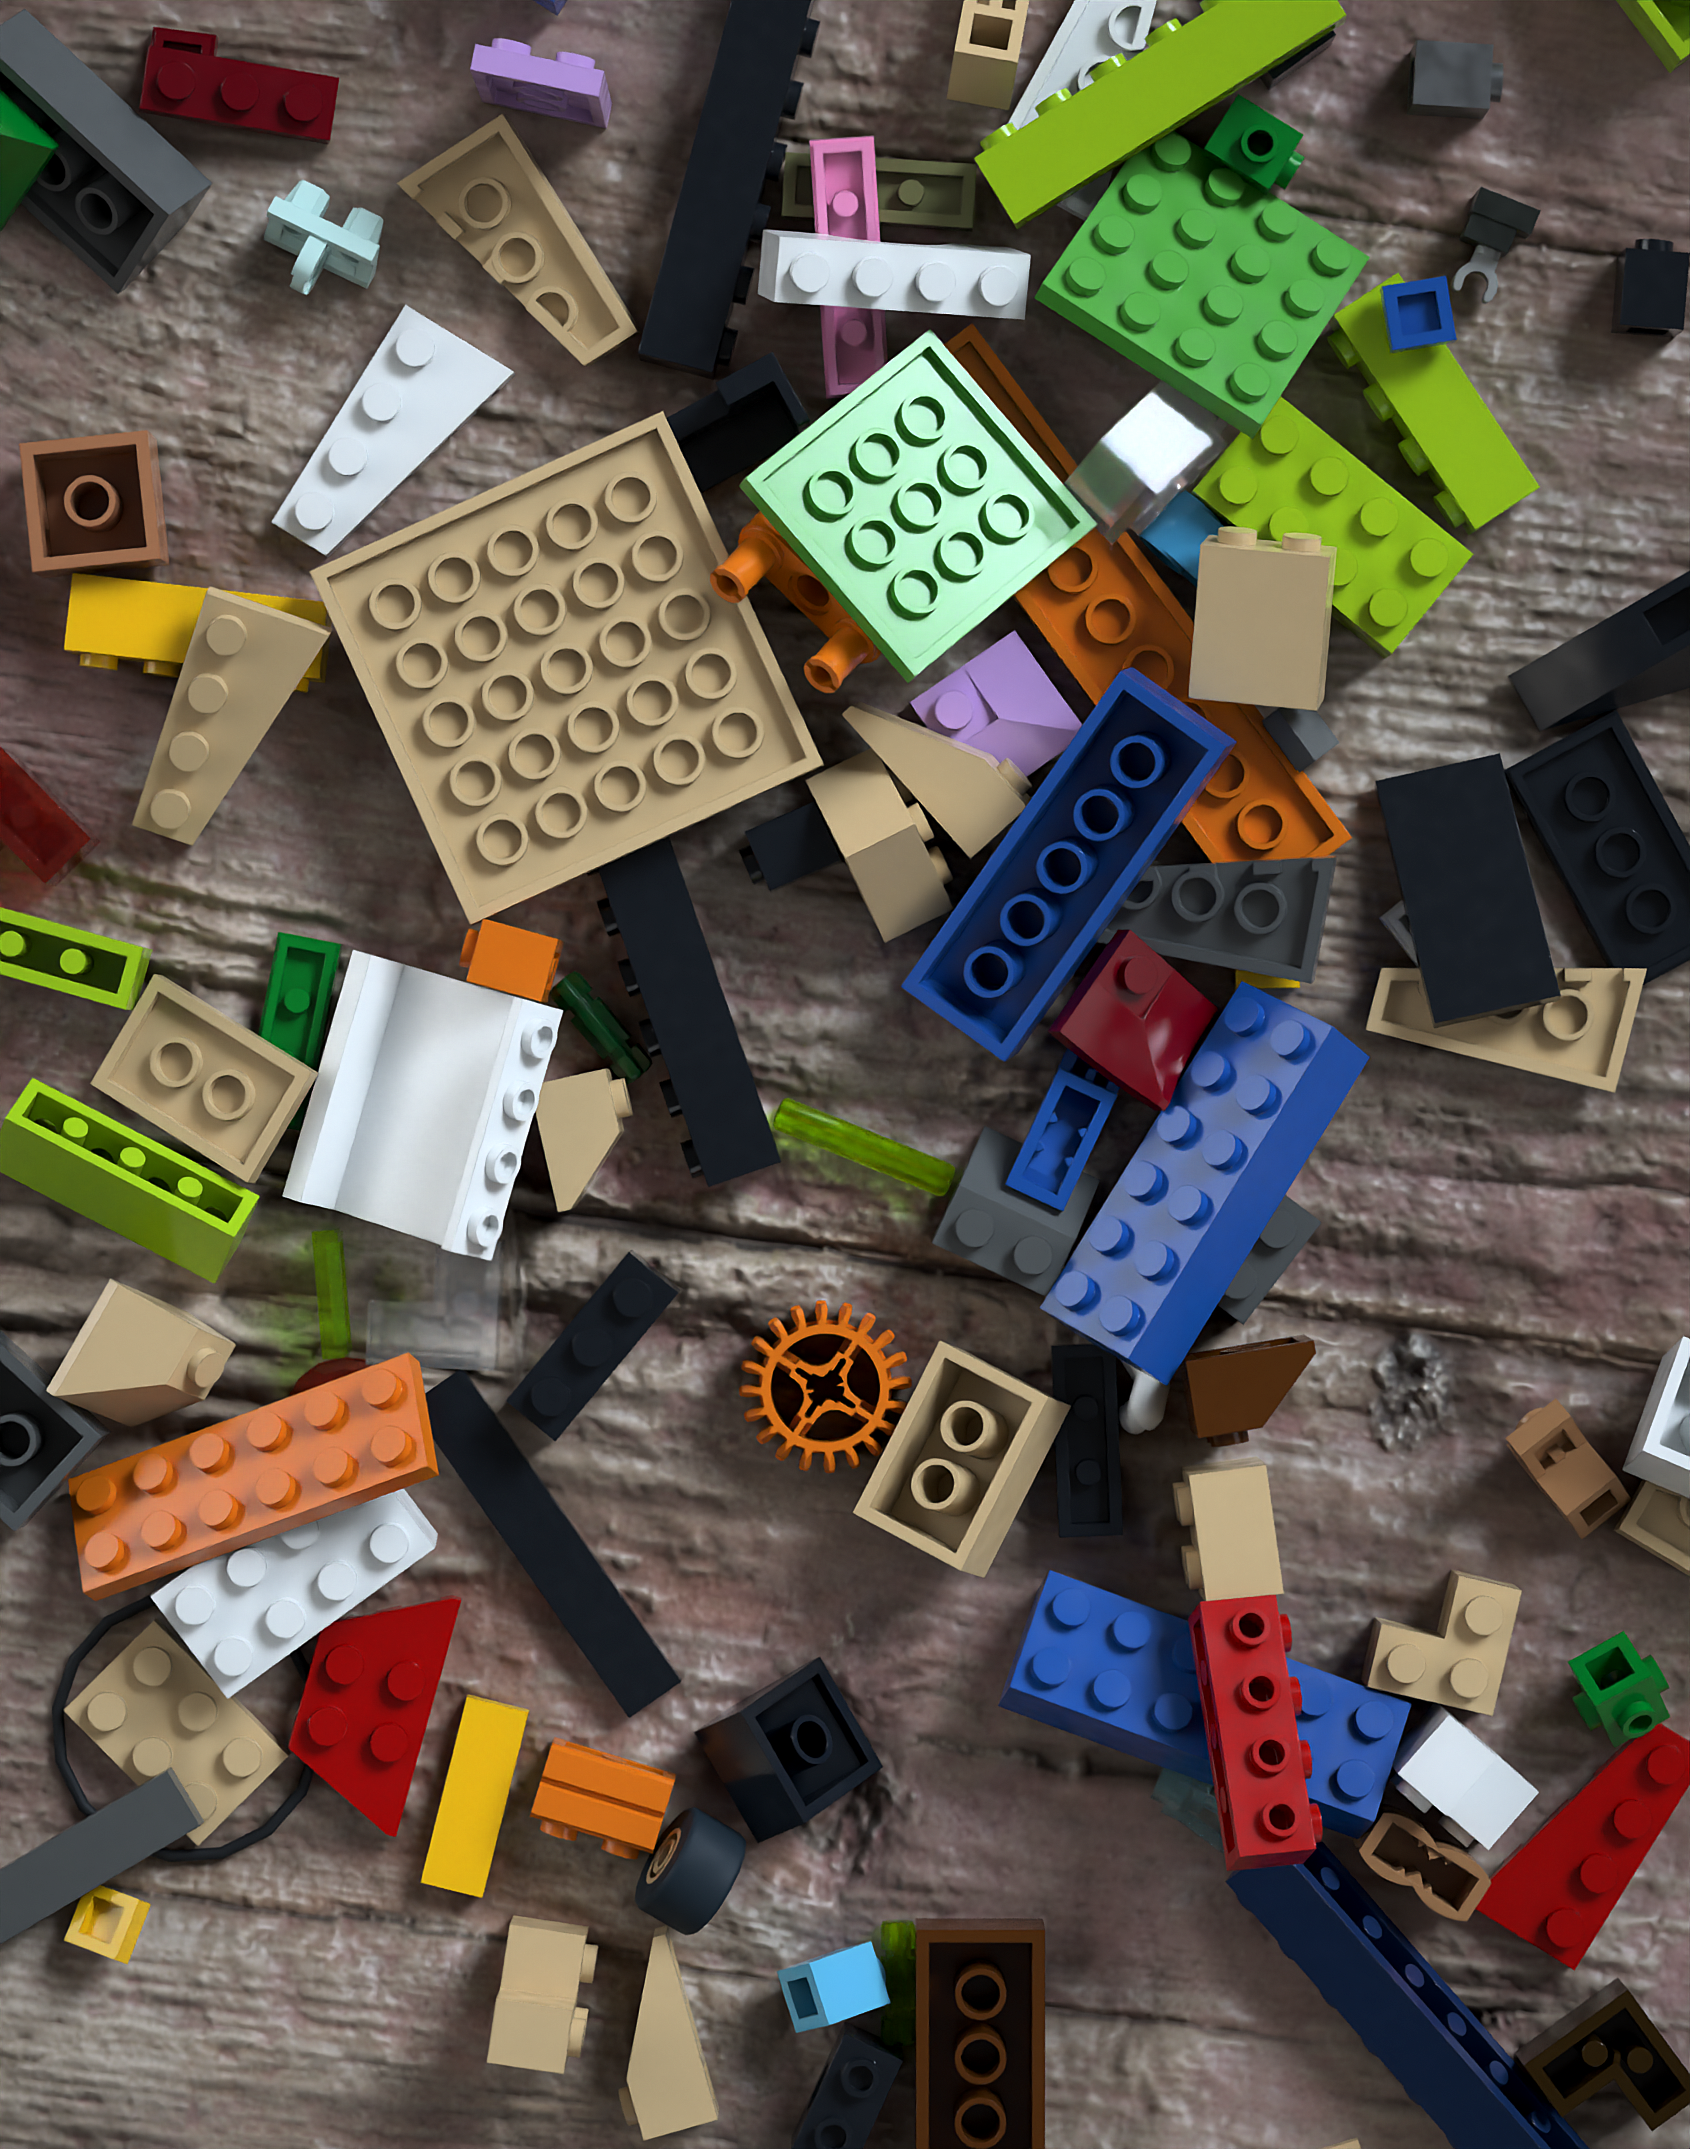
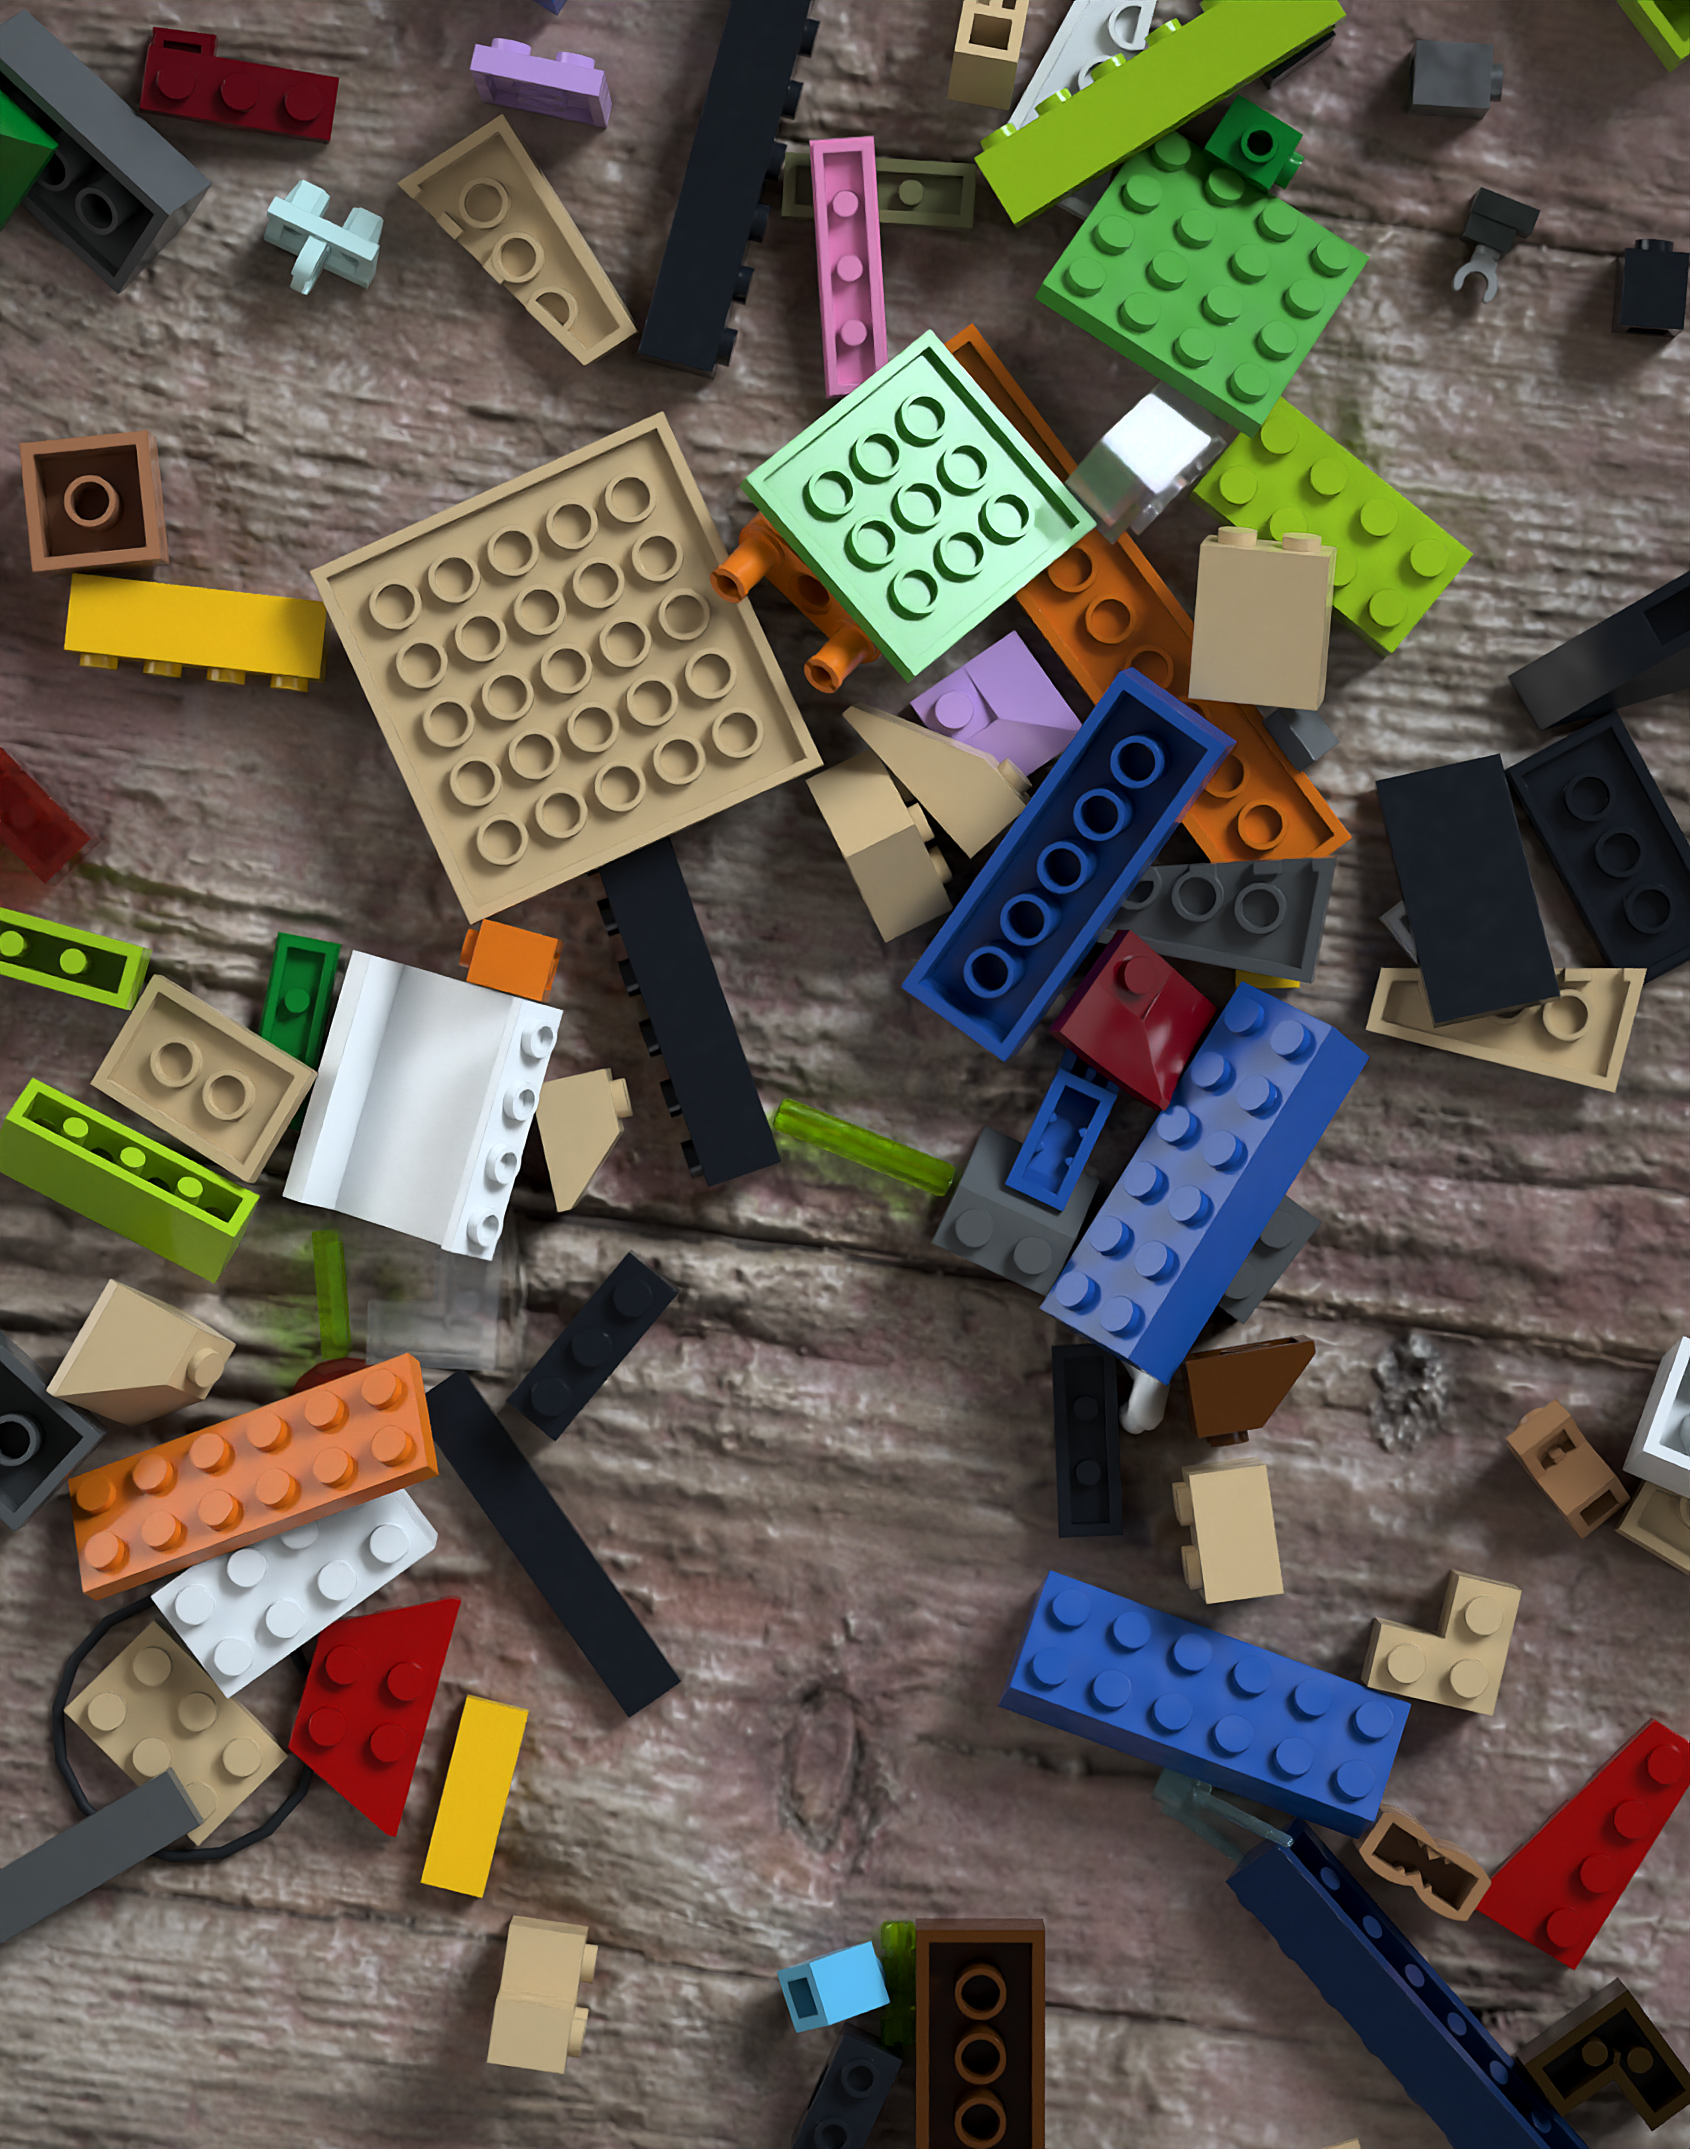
yellow plate [64,1885,151,1965] -> none
tan wing [132,586,332,846] -> none
white wing [272,305,515,558] -> none
orange brick [530,1737,676,1859] -> none
dark green axle [550,971,653,1085] -> none
tan slope [618,1925,719,2141] -> none
black wheel [635,1807,746,1935] -> none
black panel [666,352,810,493] -> none
black slope [694,1657,883,1843] -> none
black brick [739,801,841,892] -> none
orange gear [739,1300,912,1473] -> none
white arch [758,229,1031,320] -> none
tan brick [853,1341,1071,1578] -> none
dark azure piece [1139,489,1224,588] -> none
red brick [1188,1594,1323,1871] -> none
lime brick [1327,273,1540,535] -> none
blue plate [1380,276,1457,353] -> none
white brick [1390,1702,1539,1850] -> none
green brick [1568,1631,1670,1748] -> none

